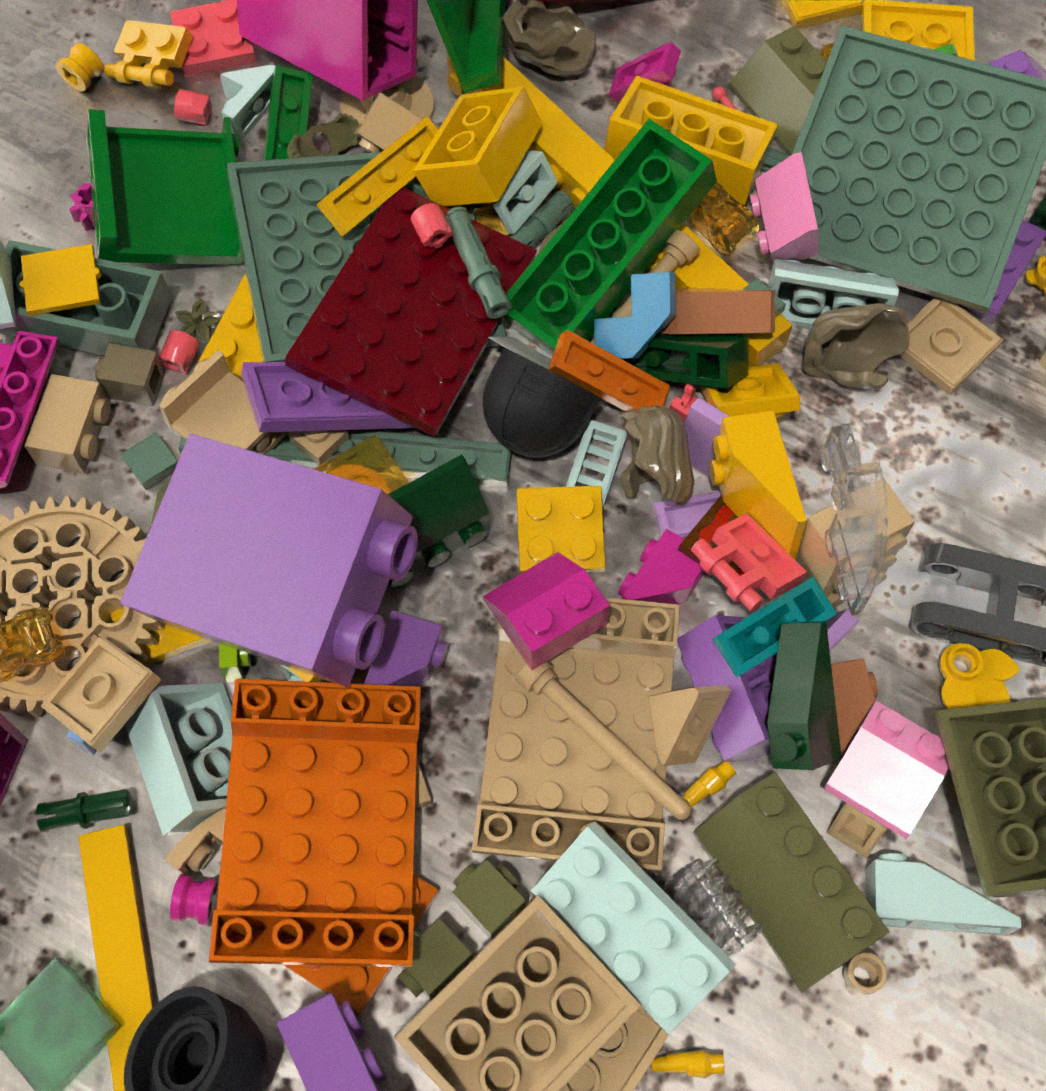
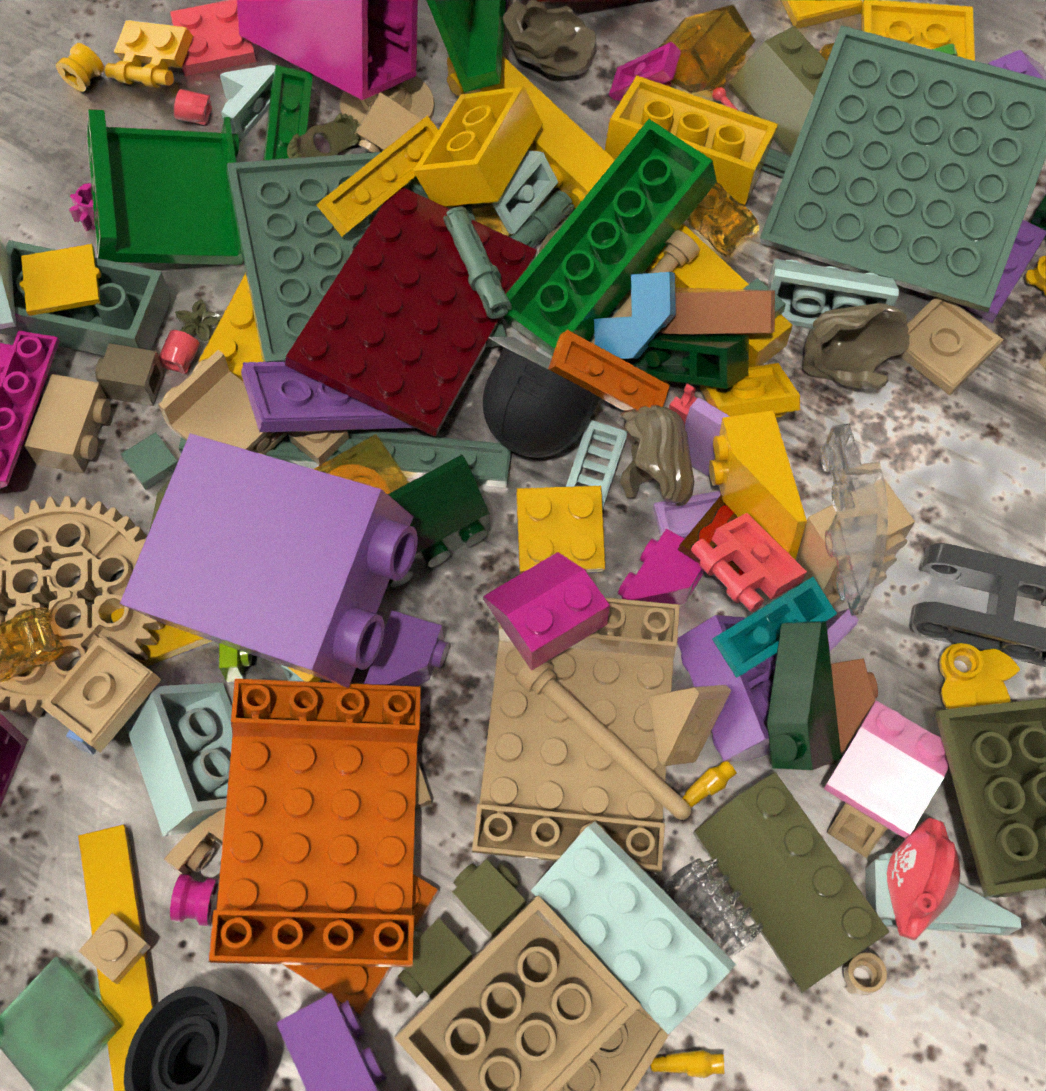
dark green axle [36,789,133,833] -> none
coral hose [411,203,453,249] -> none
bright pink slope [750,152,819,265] -> none
none -> tan plate [79,913,151,985]
none -> clear yellow slope [658,4,755,93]
none -> coral hat [887,817,961,941]

